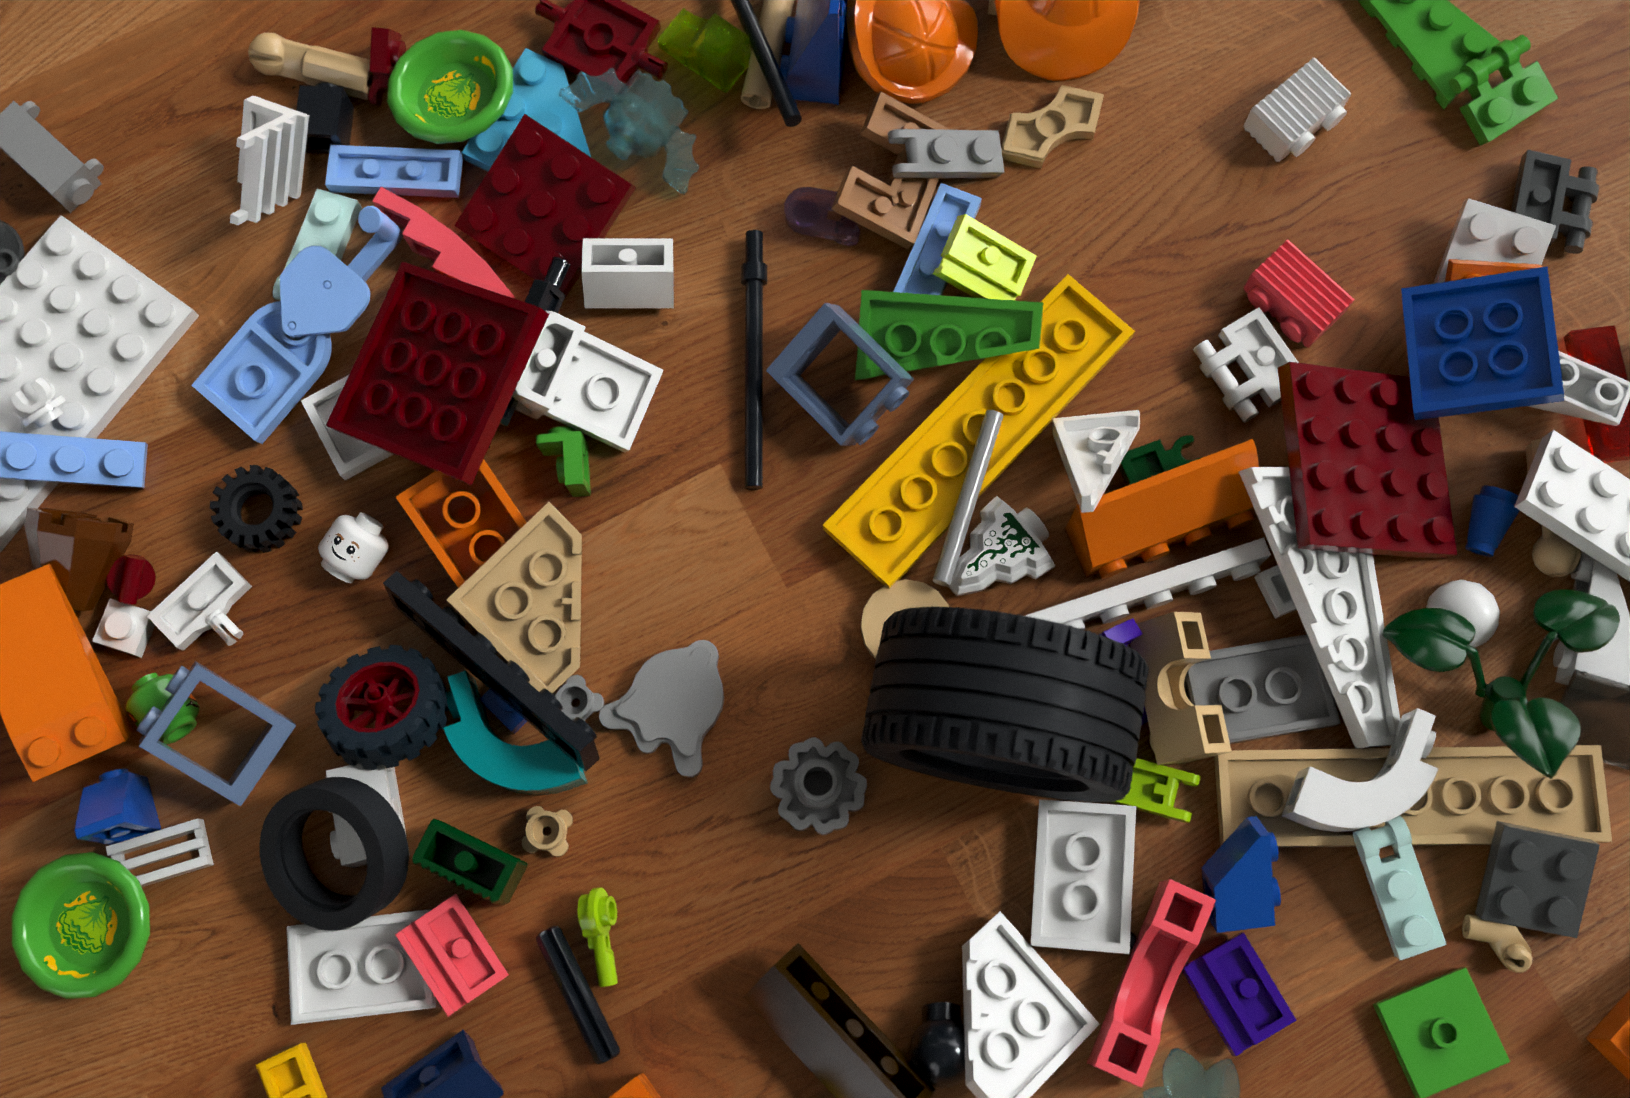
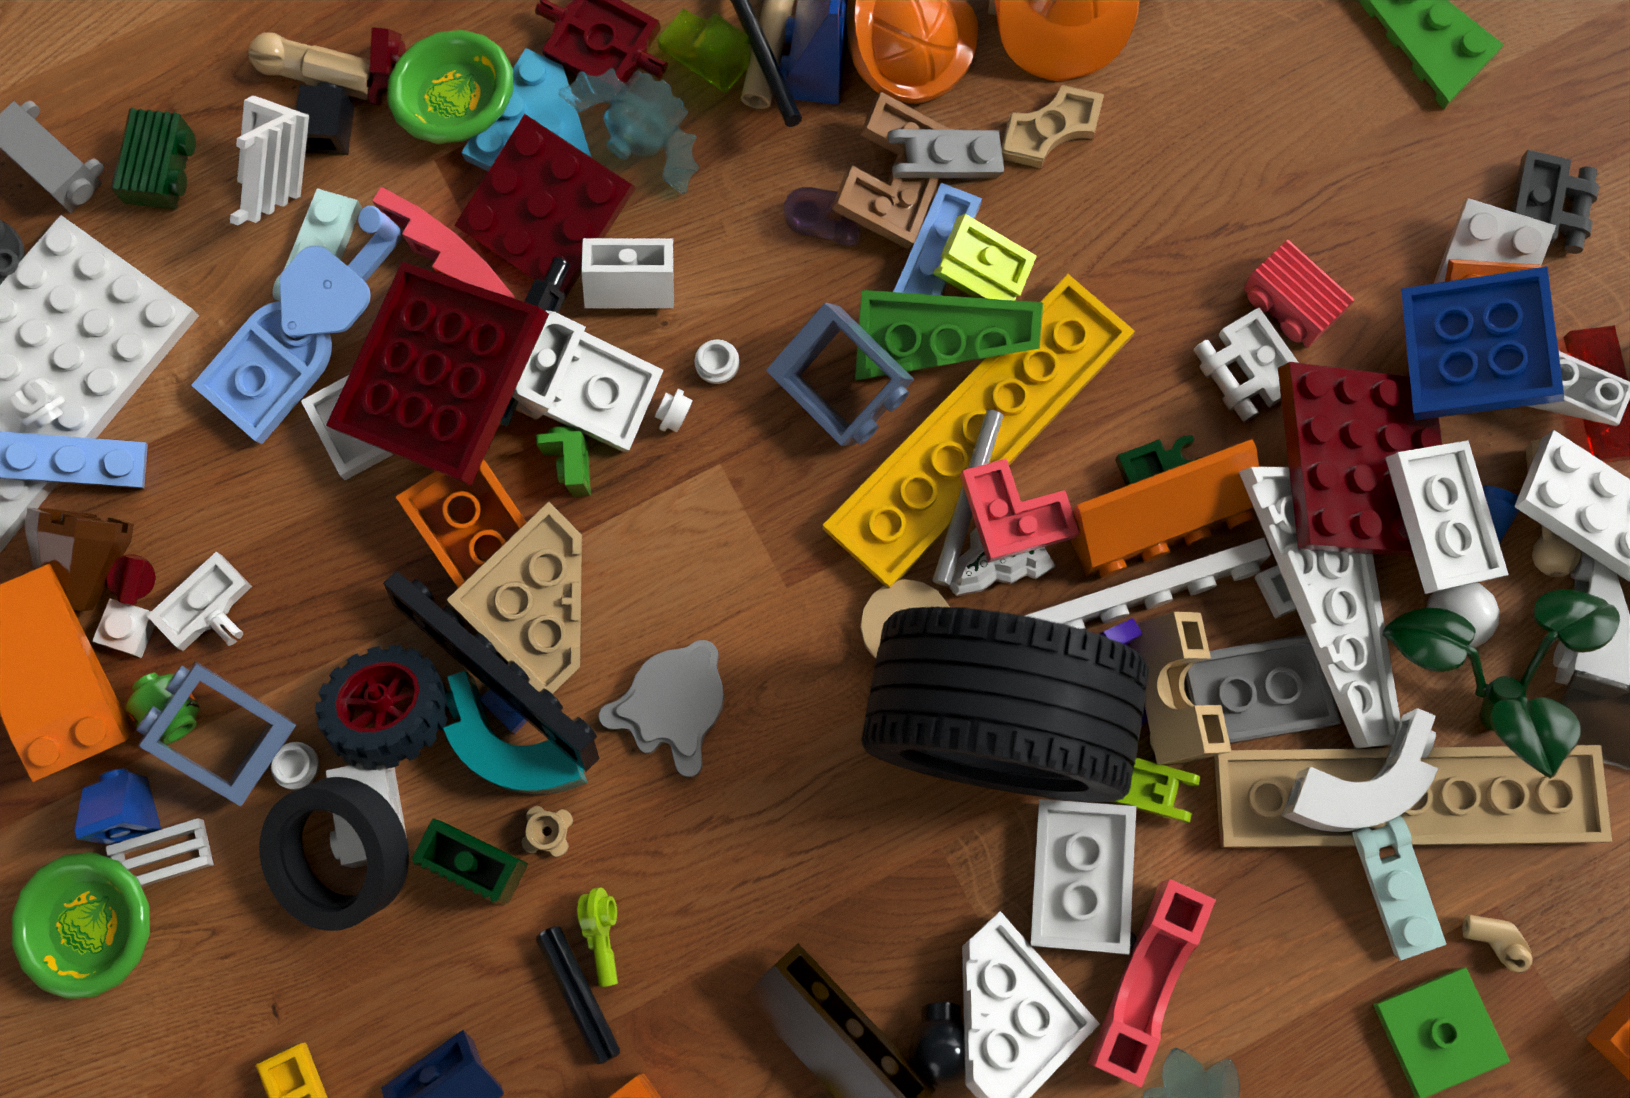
black tyre [210,465,303,553] -> none
white tile [287,909,440,1025] -> none
white head [318,512,389,583] -> none
light blue plate [325,145,463,198] -> none
coral plate [395,894,509,1017] -> none
light grey plate [553,675,604,721] -> none
black bar [741,230,767,490] -> none
light grey plant [770,737,867,836] -> none
white wing [1052,410,1140,513] -> none
dark purple plate [1182,932,1297,1056] -> none
blue slope [1202,816,1281,933] -> none
white brick [1244,58,1351,162] -> none
bright green plate [1449,35,1558,146] -> none
dark grey plate [1475,821,1600,938] -> none
none -> dark green brick [111,108,196,209]
none -> white plate [271,742,320,790]
none -> white plate [654,388,692,432]
none -> white plate [695,339,739,384]
none -> coral plate [960,458,1080,563]
none -> white plate [1385,440,1509,594]

